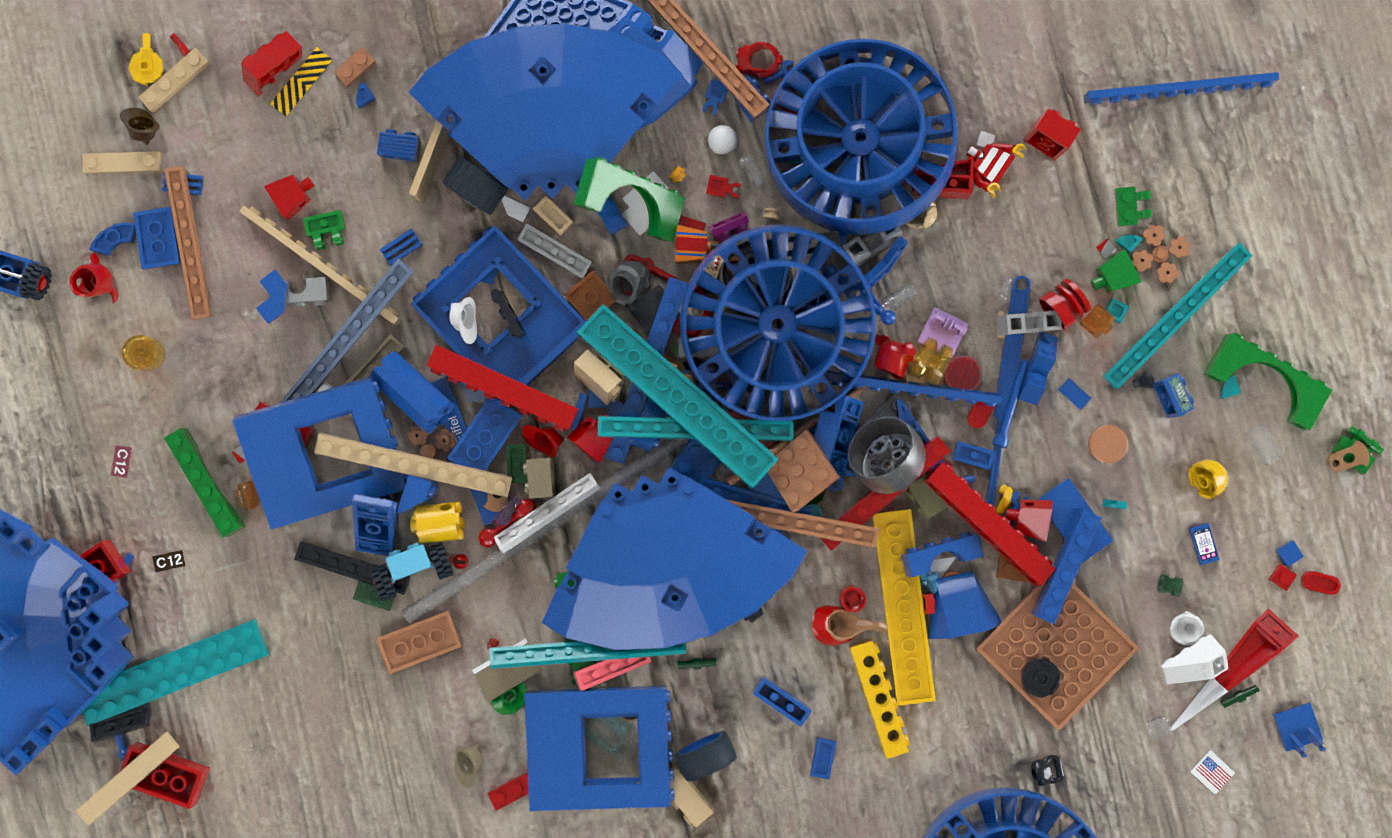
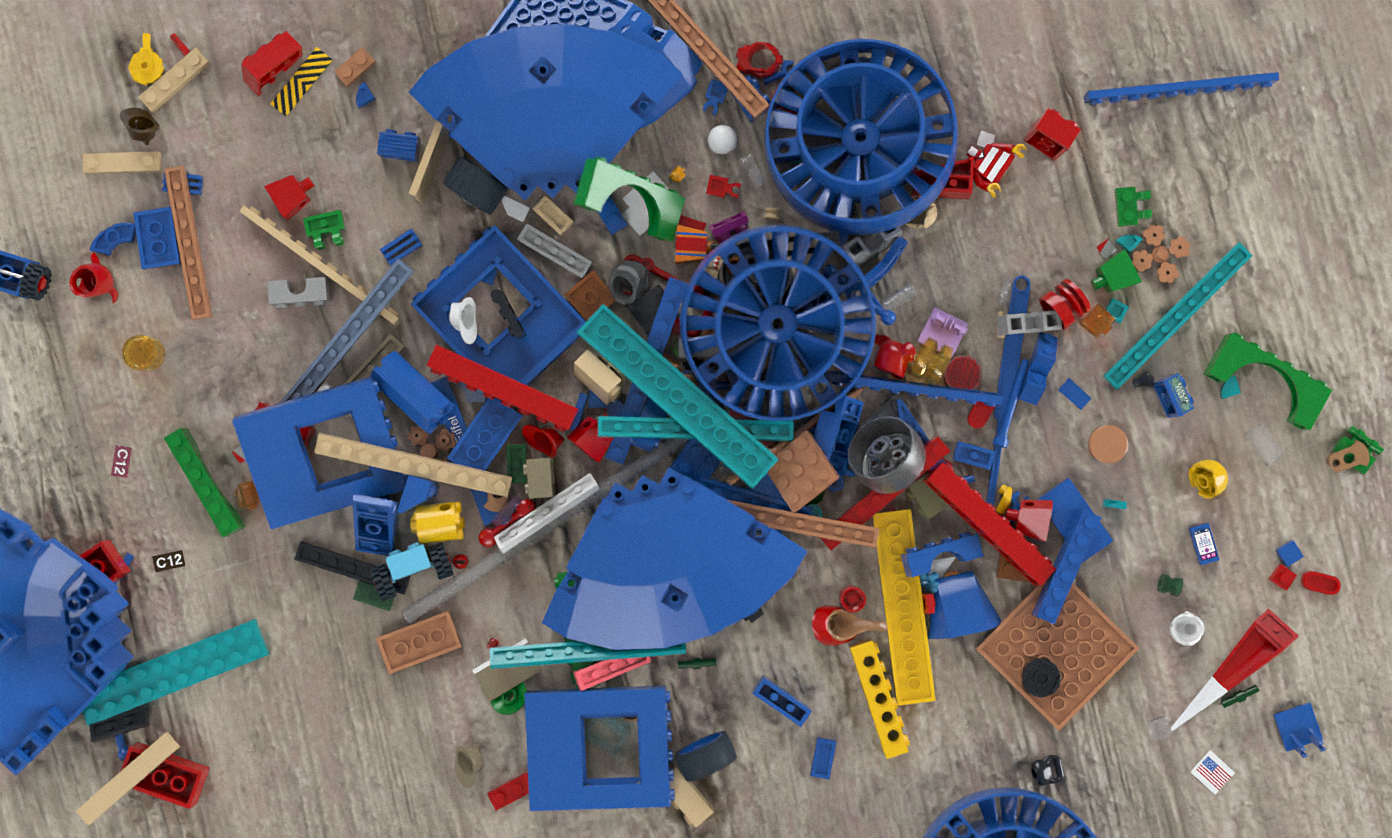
blue tile [256,270,288,324] -> none
white slope [1162,634,1229,684] -> none

